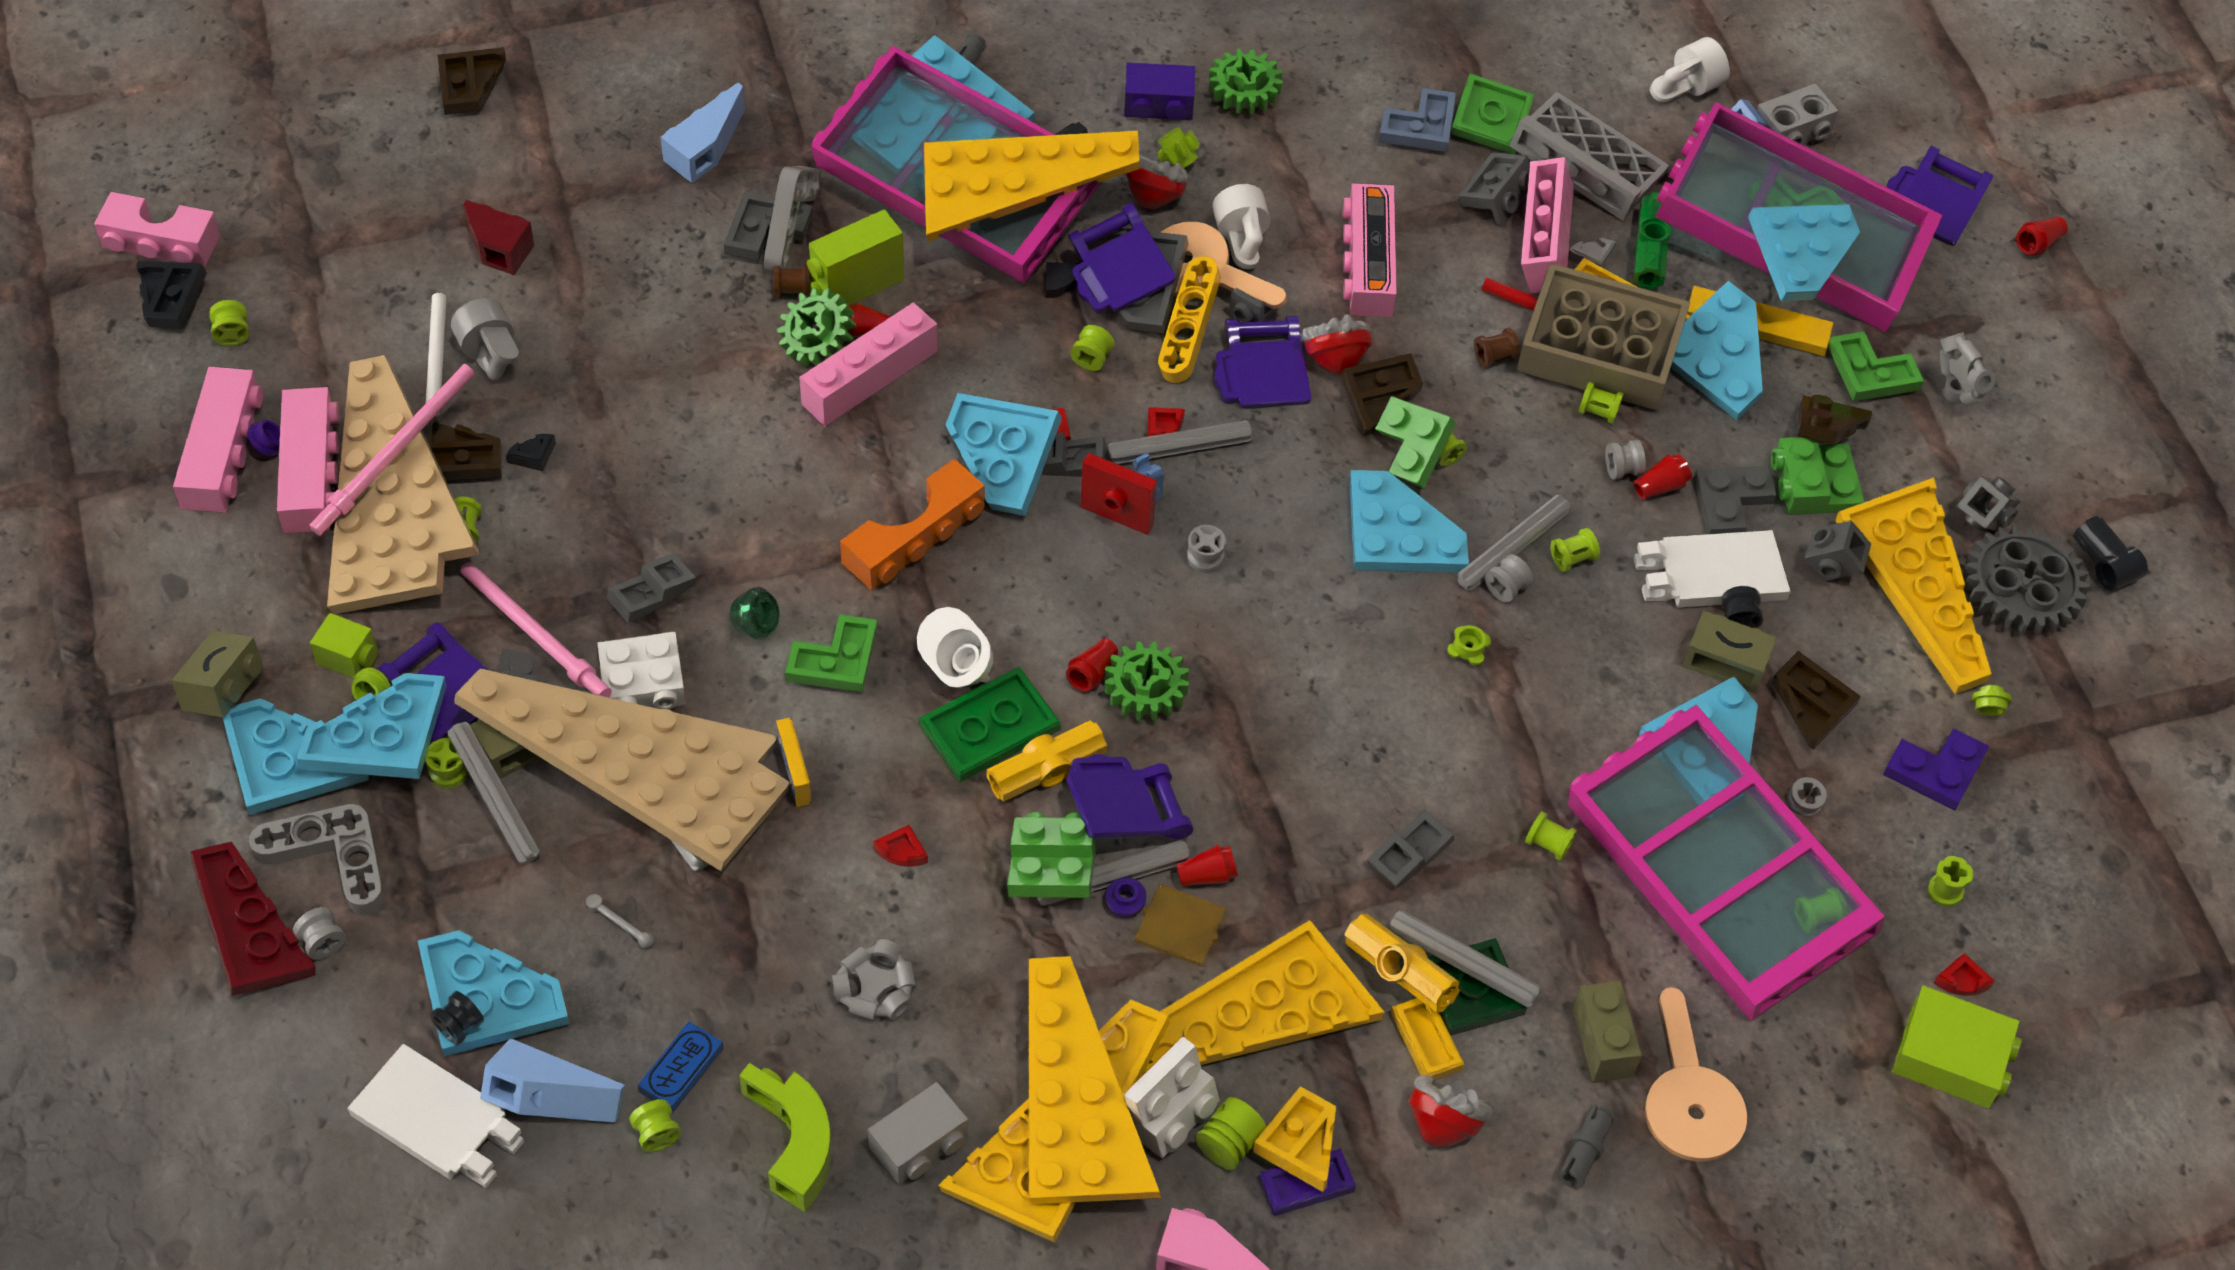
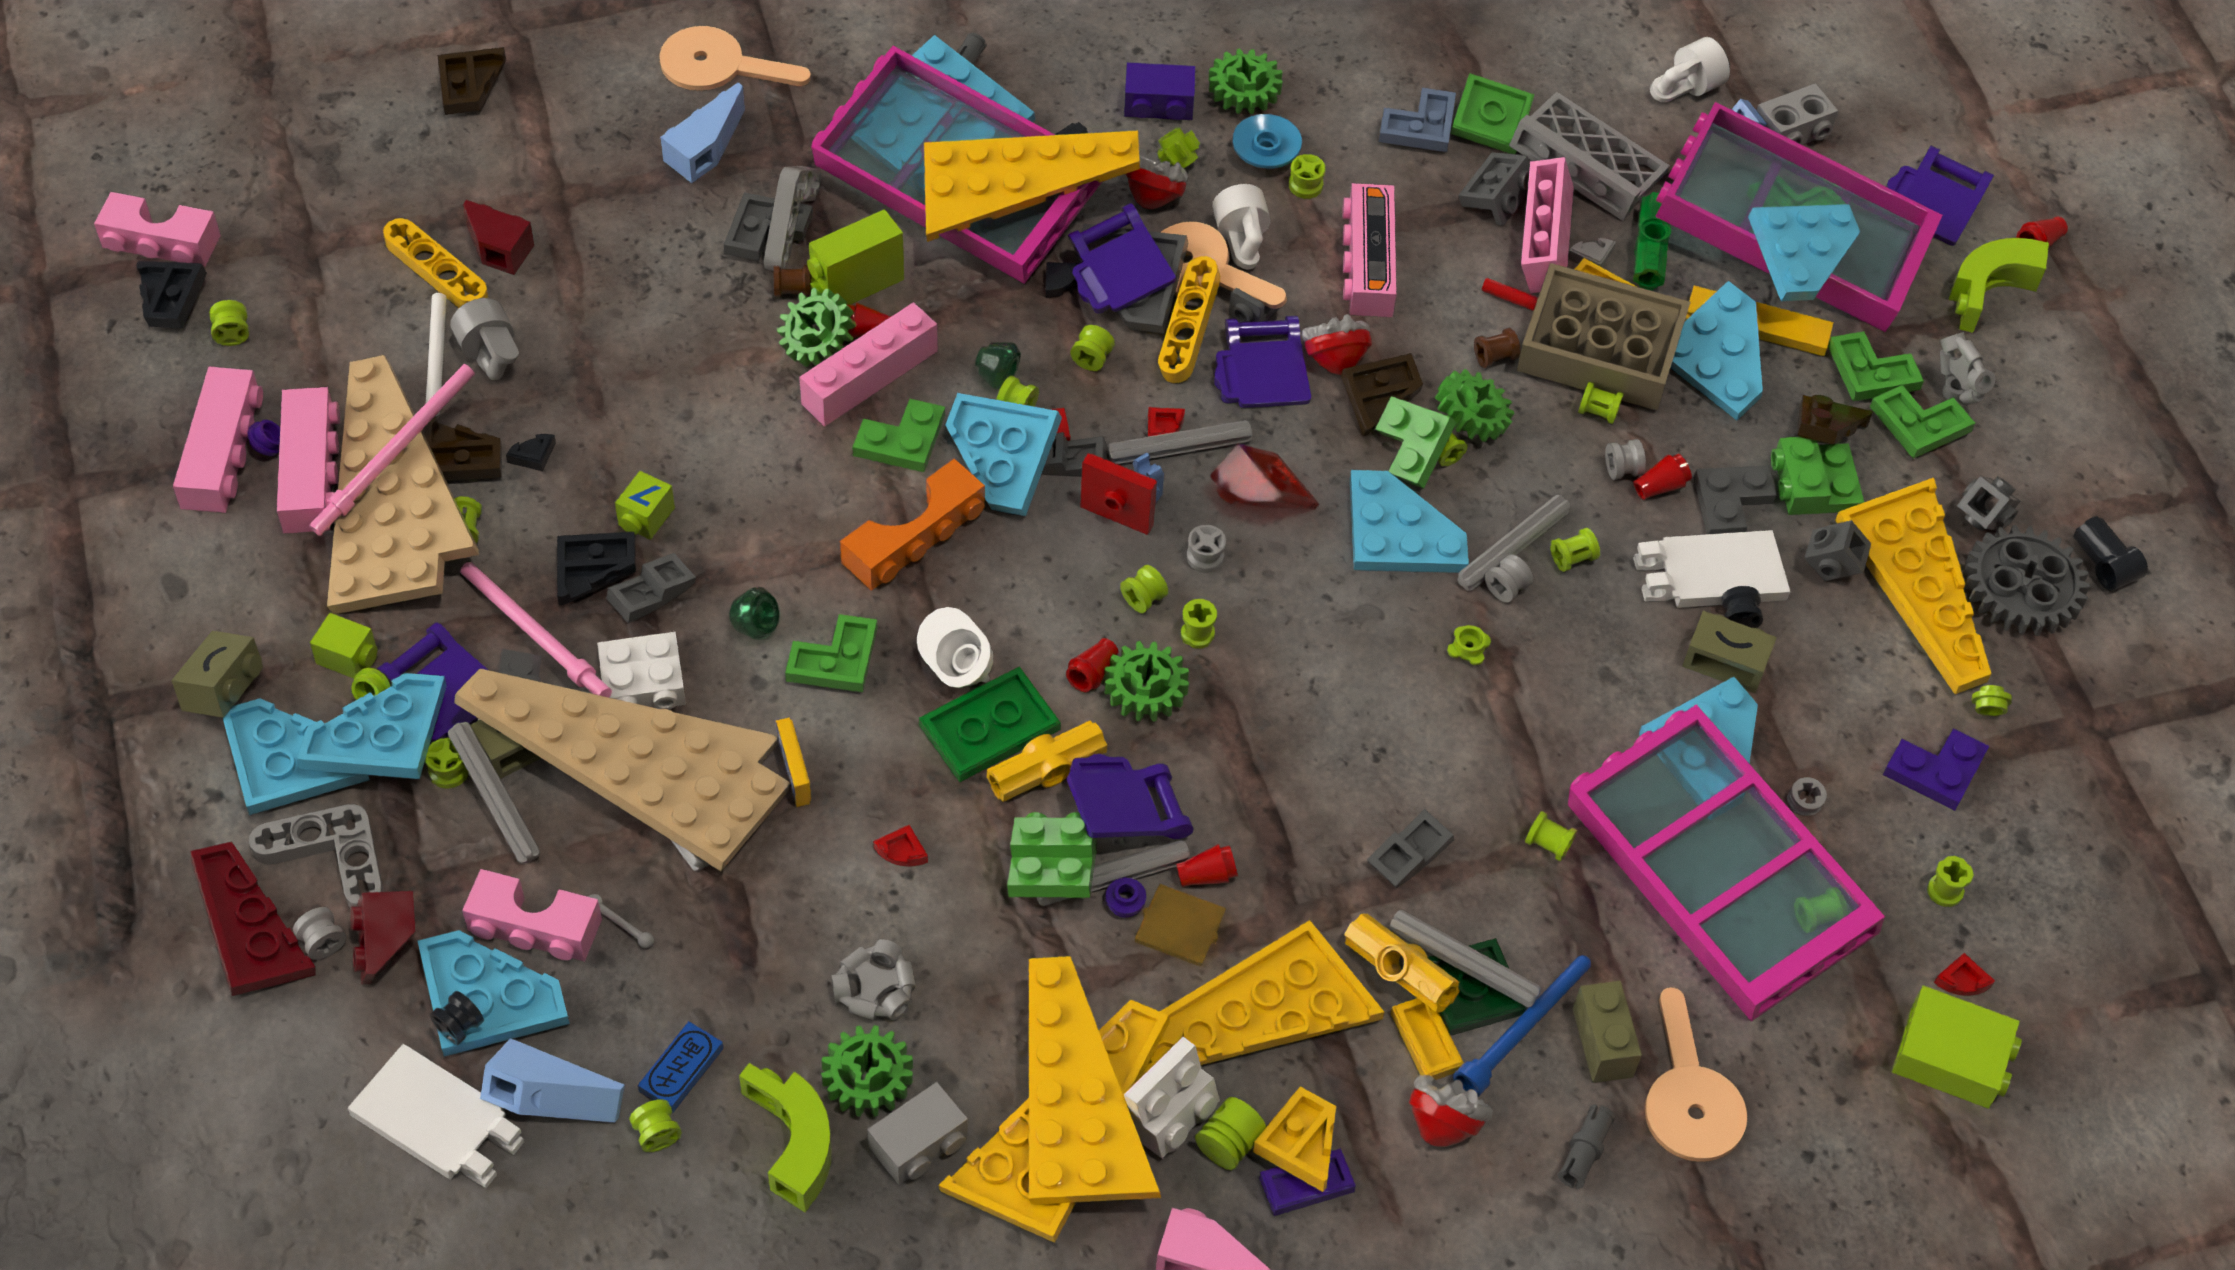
dark brown wing [1772,651,1861,750] -> none
none -> dark red slope [350,891,415,985]
none -> yellow beam [383,218,489,308]
none -> bright pink arch [462,869,602,962]
none -> black wing [557,532,636,605]
none -> lime brick [615,471,675,540]
none -> light nougat piece [660,26,811,91]
none -> bright green gear [821,1025,913,1117]
none -> bright green plate [852,399,945,472]
none -> clear green cone [975,342,1021,390]
none -> lime wheel [996,376,1039,407]
none -> lime wheel [1120,565,1169,613]
none -> lime bush [1181,599,1217,649]
none -> clear red slope [1210,444,1320,510]
none -> dark azure dish [1232,114,1302,169]
none -> lime wheel [1289,154,1325,199]
none -> bright green gear [1435,369,1514,442]
none -> blue piece [1453,955,1591,1097]
none -> bright green plate [1870,385,1975,459]
none -> lime arch [1949,238,2049,333]

